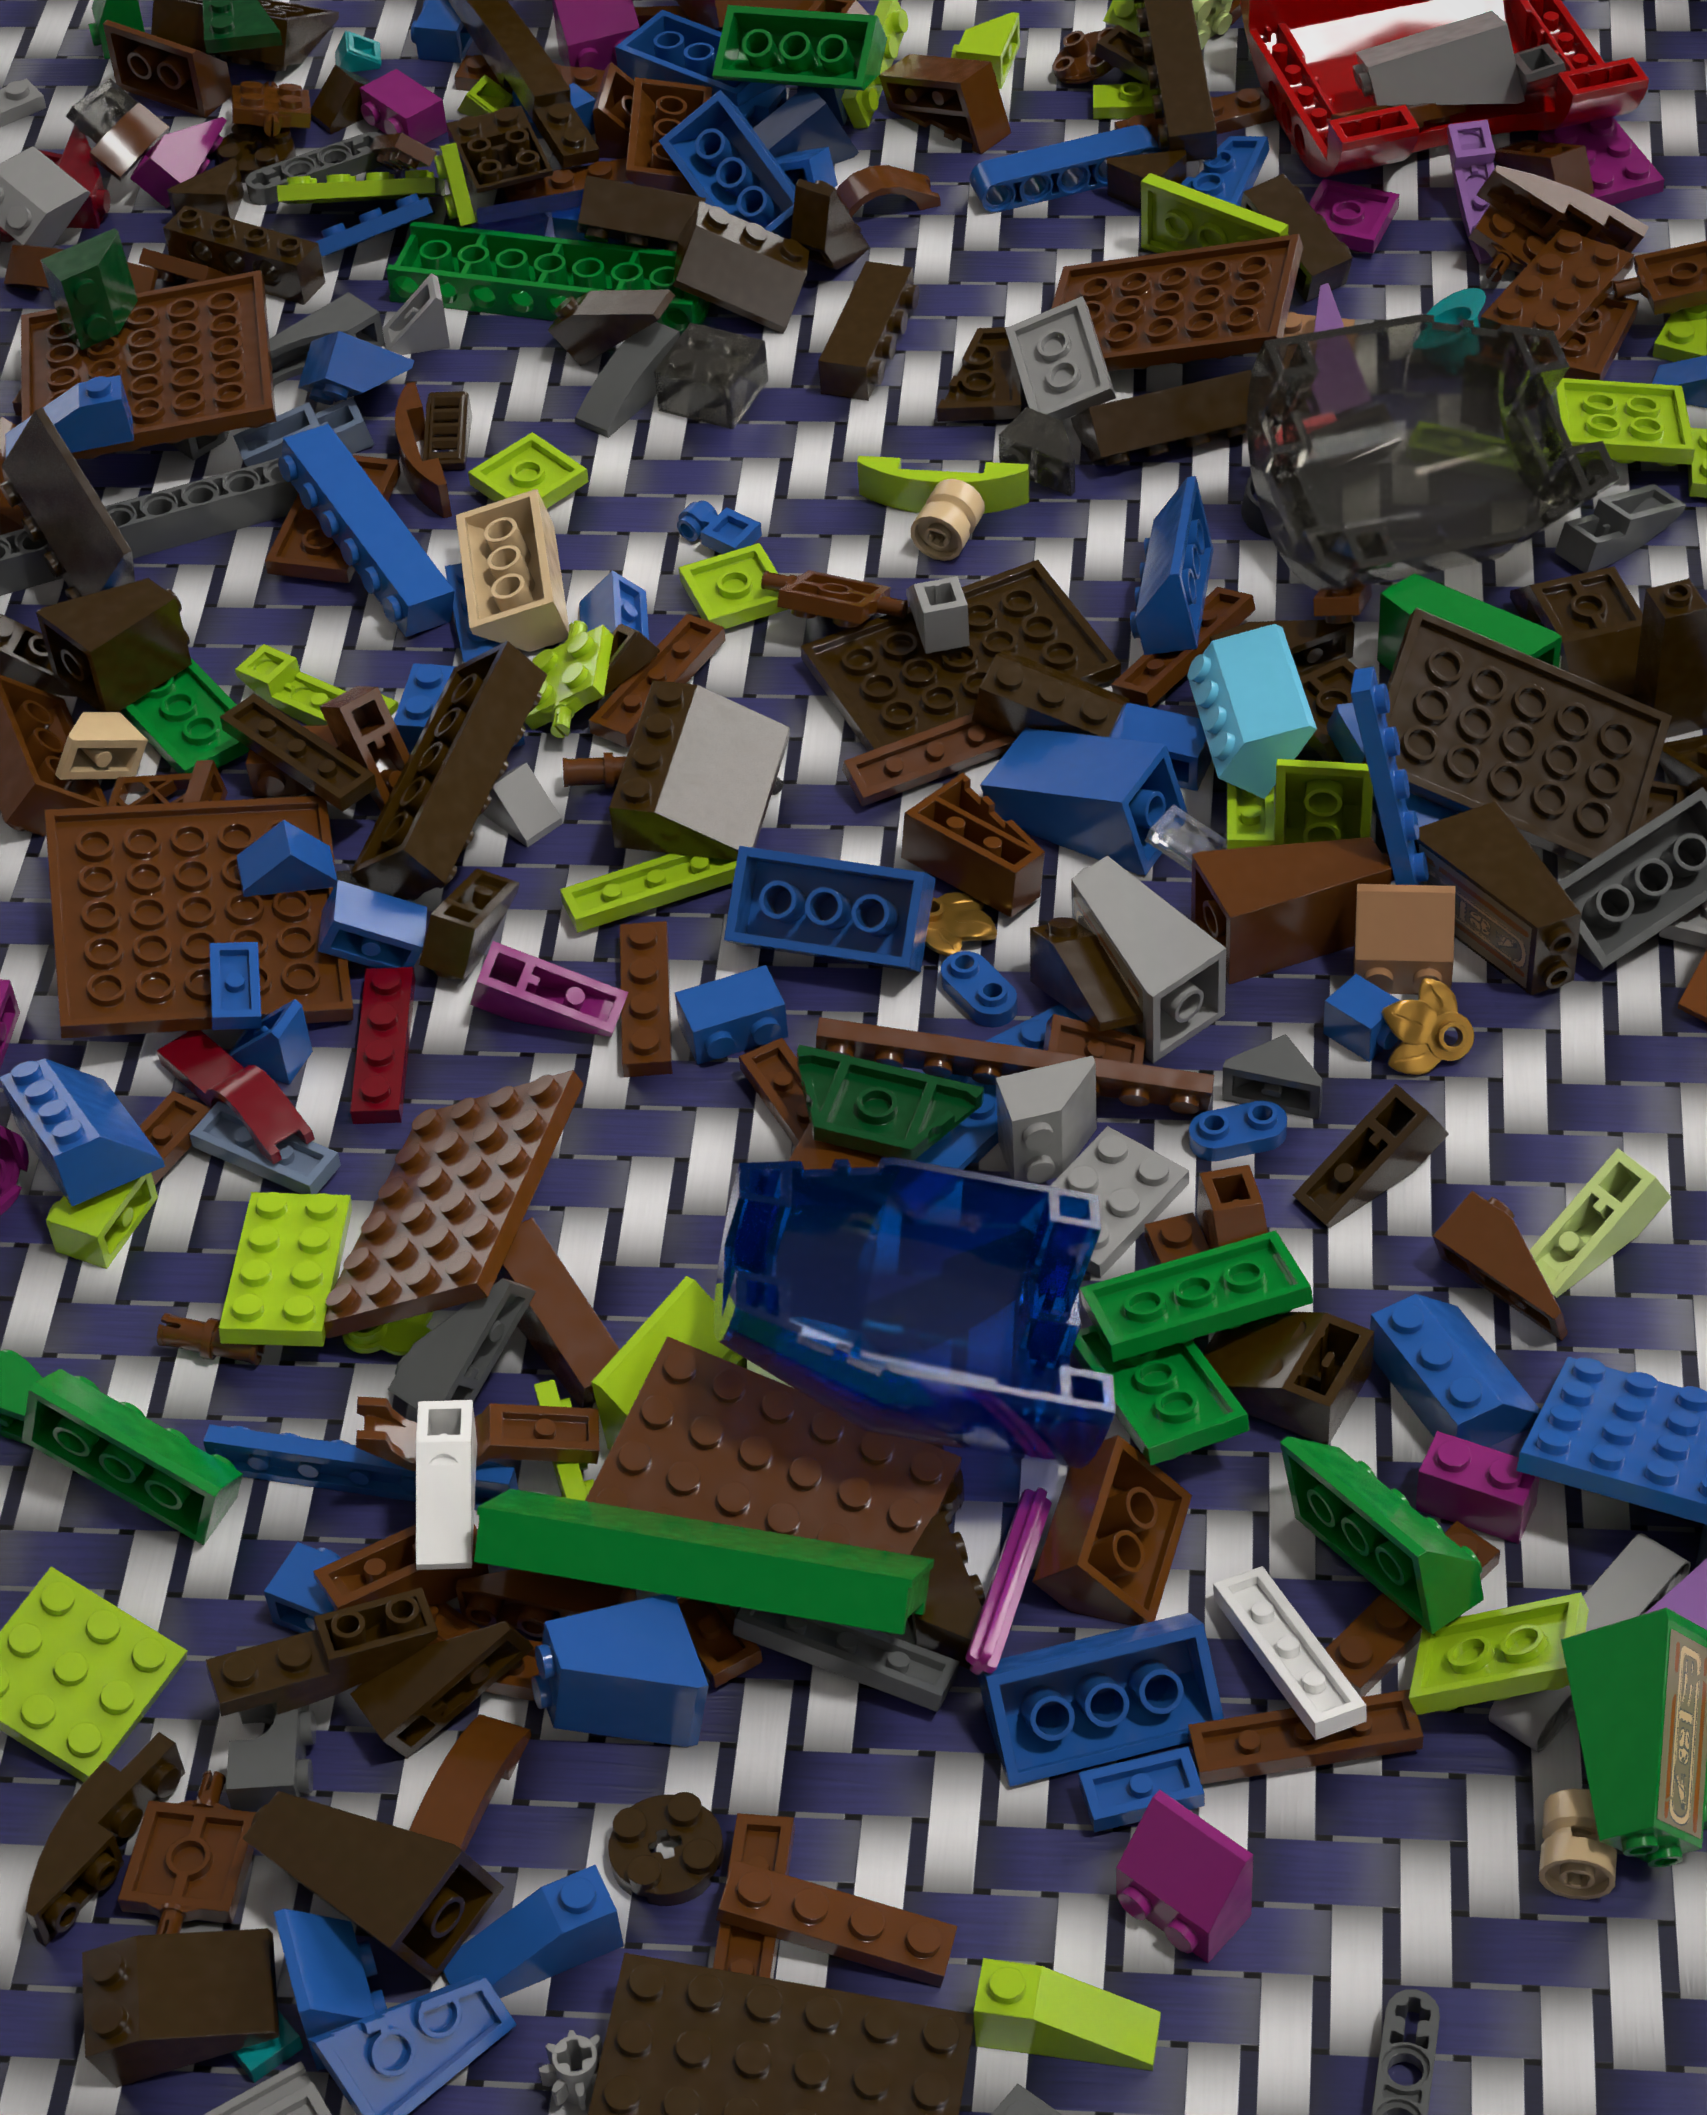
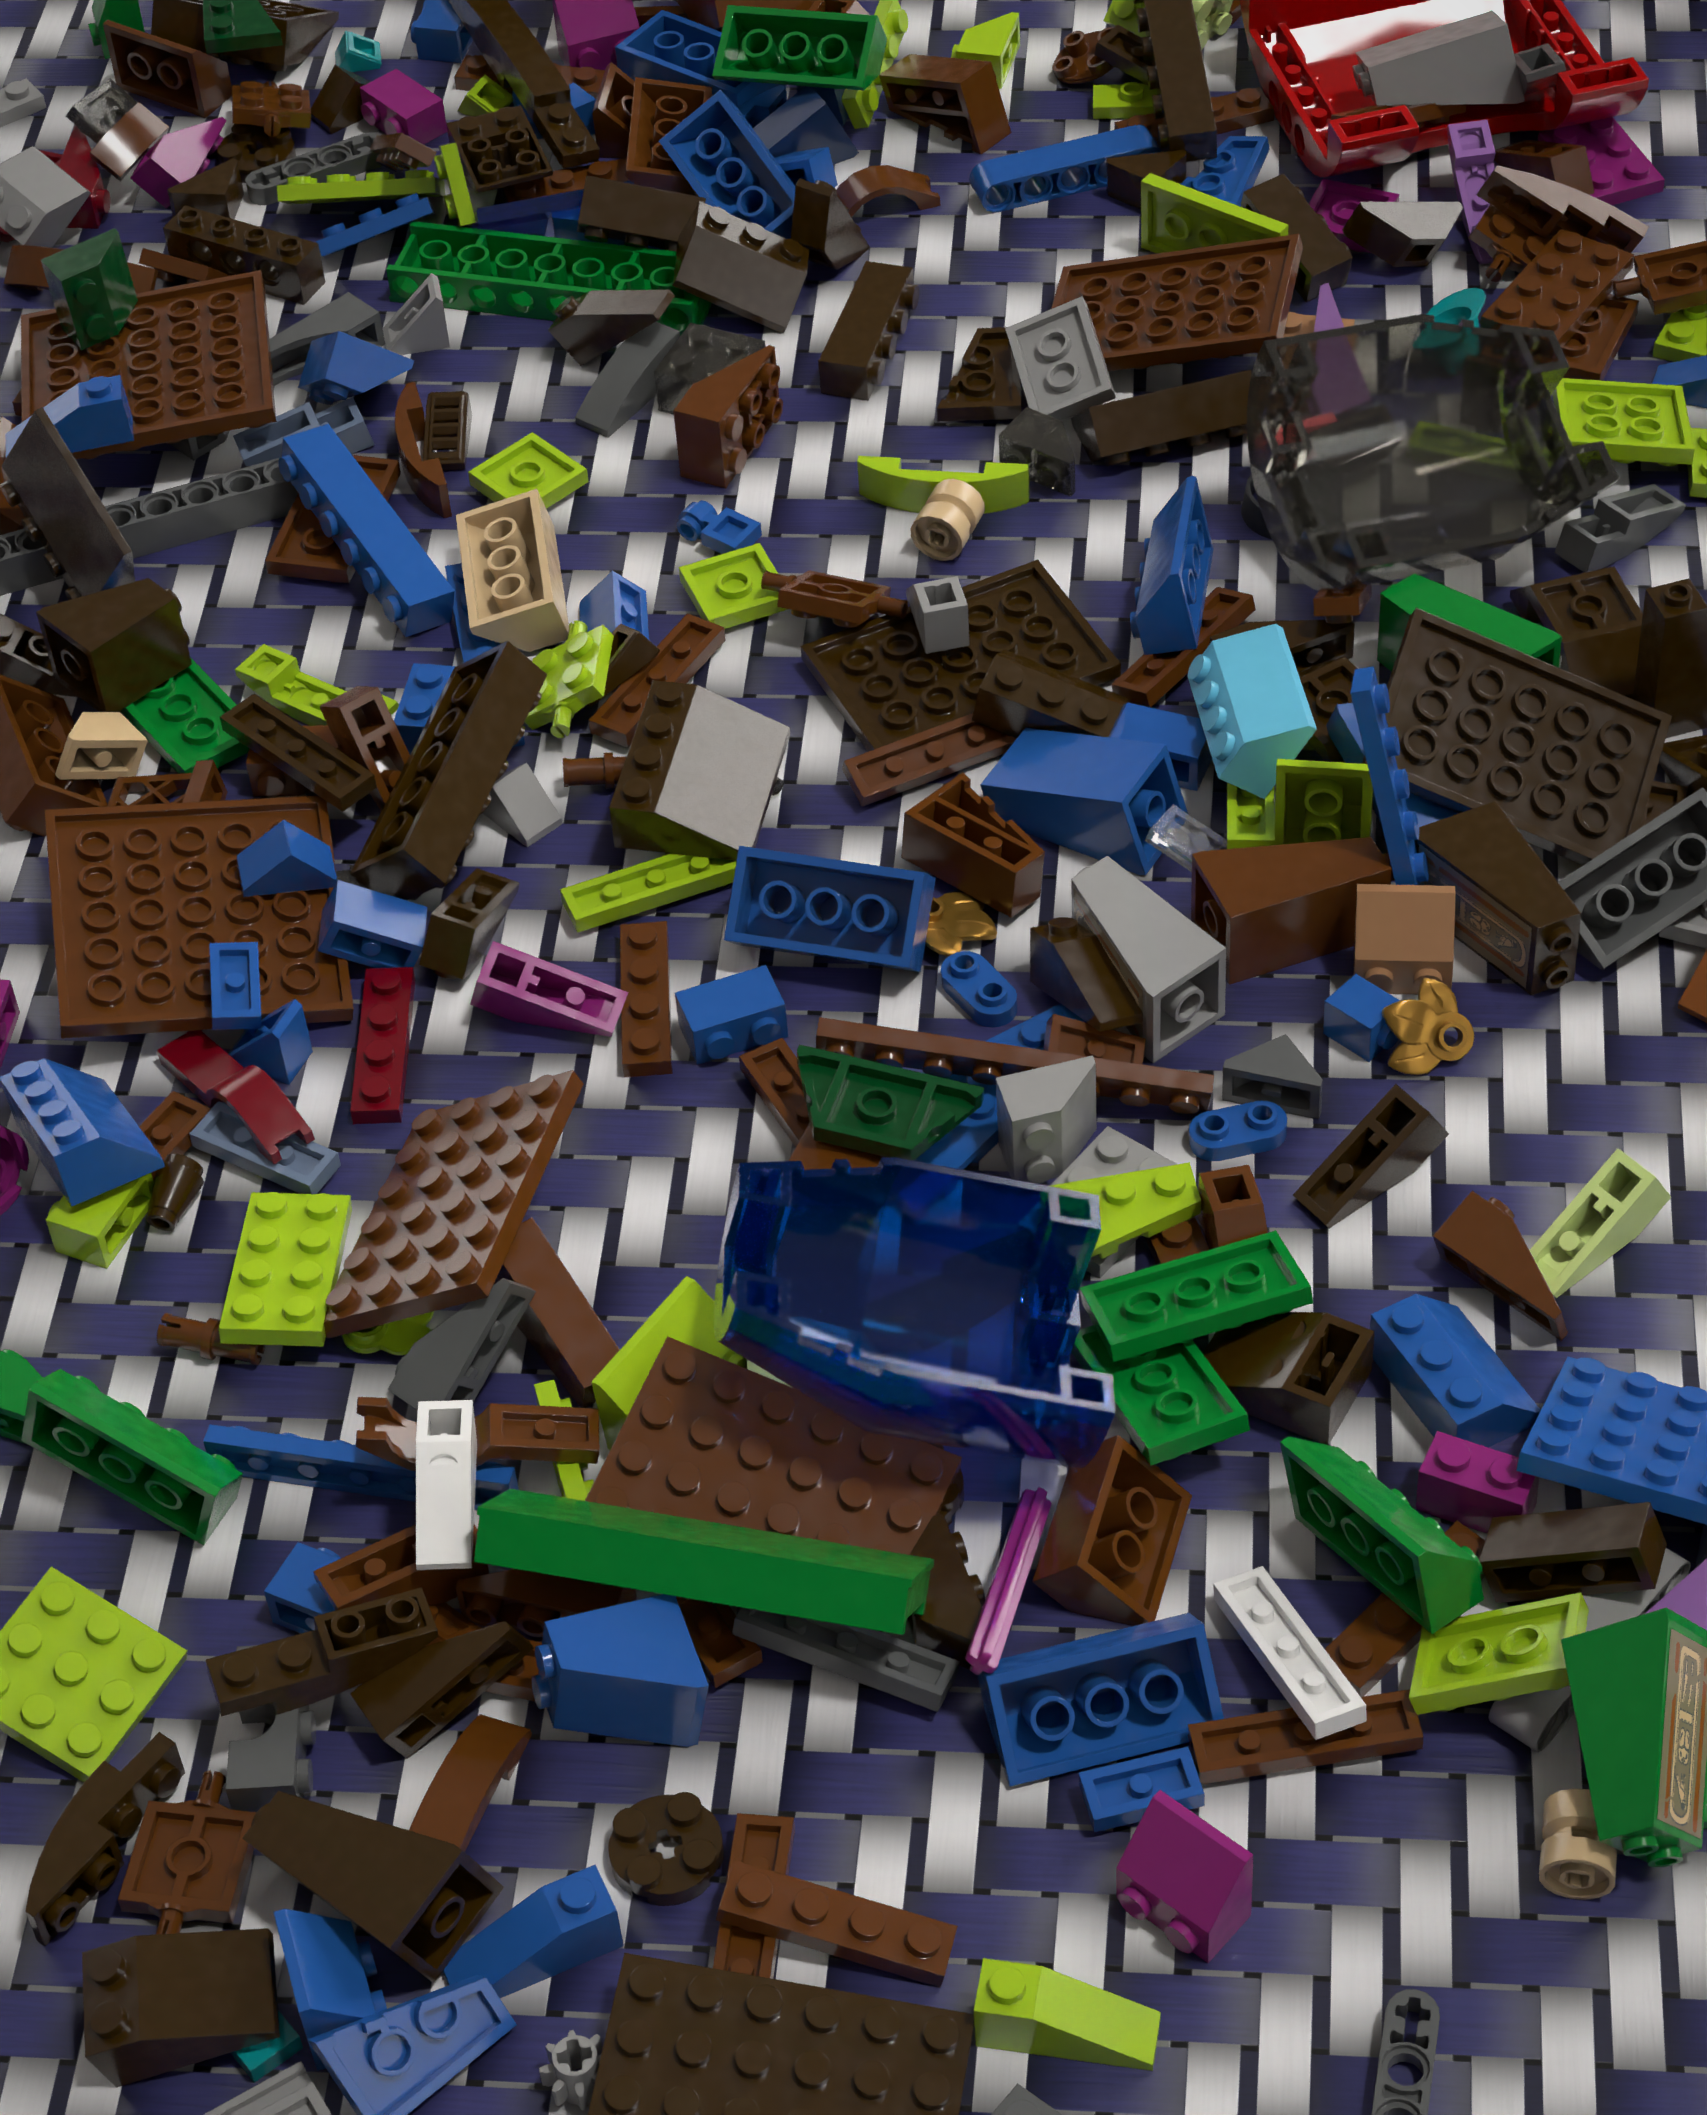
none -> dark brown cone [146,1154,204,1231]
none -> reddish brown slope [673,345,783,489]
none -> lime wing [1040,1162,1201,1278]
none -> dark brown slope [1342,201,1463,267]
none -> dark brown brick [1479,1502,1667,1603]

